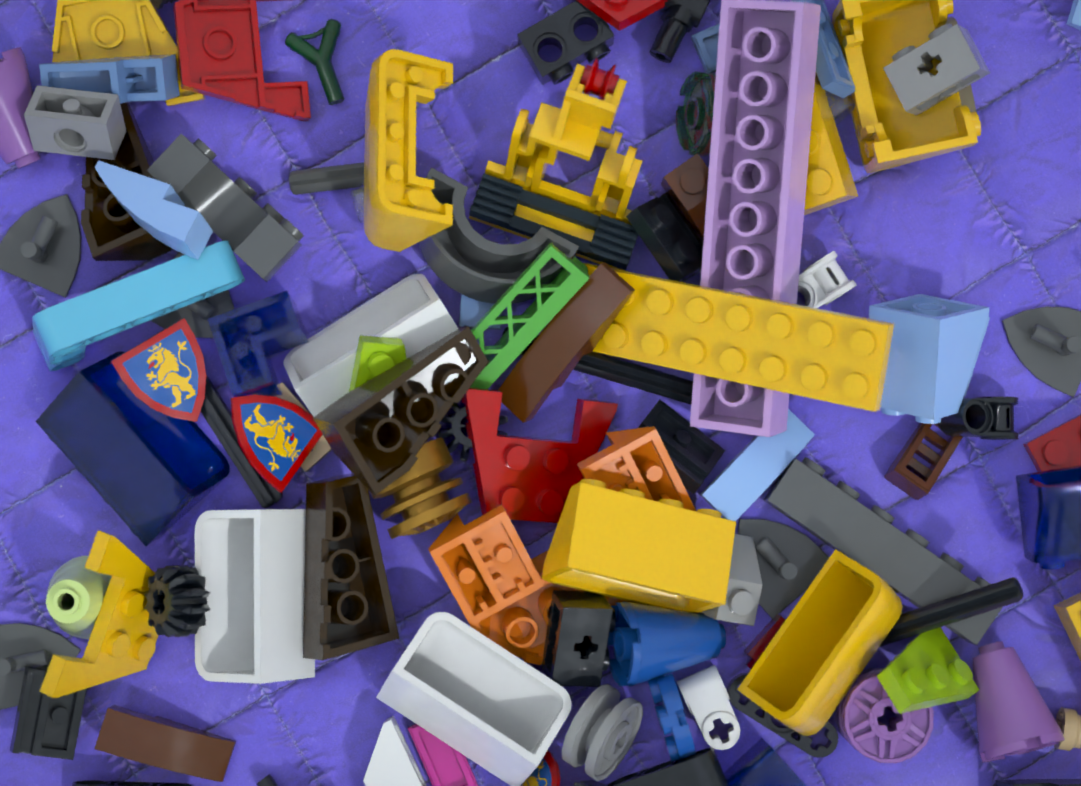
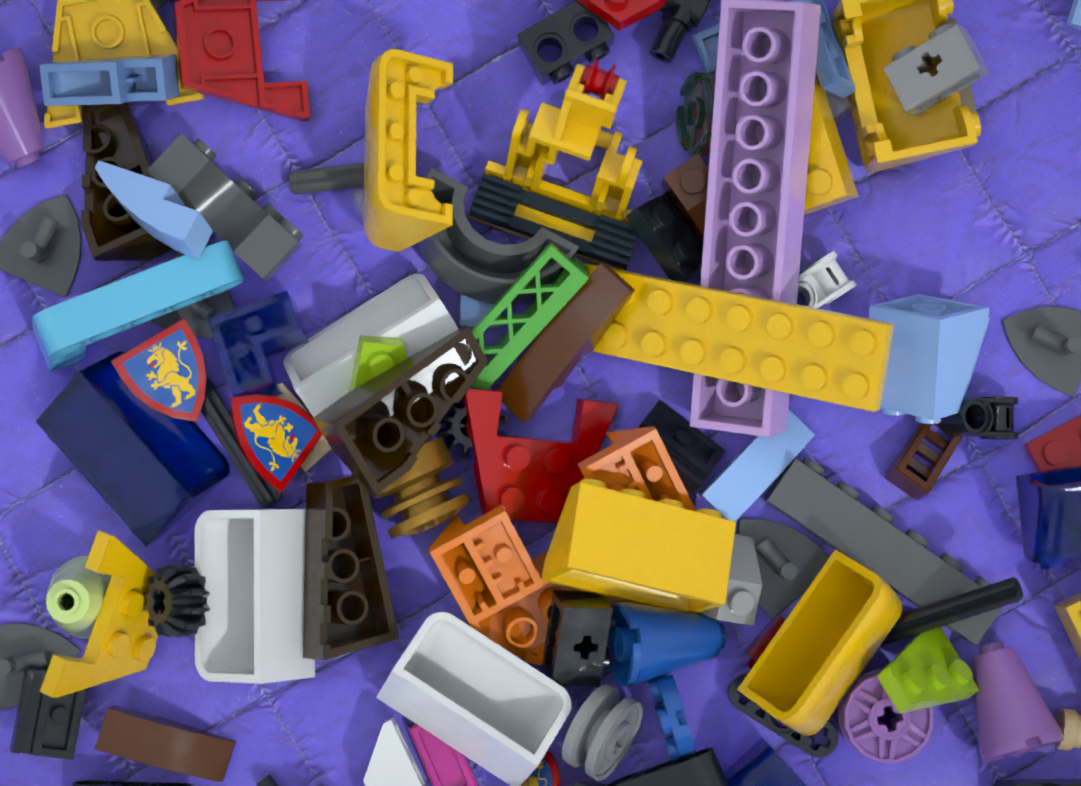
light grey brick [24,85,126,160] -> none
dark green piece [285,19,344,105] -> none
black axle [502,327,693,404] -> none
white piece [677,665,741,750] -> none

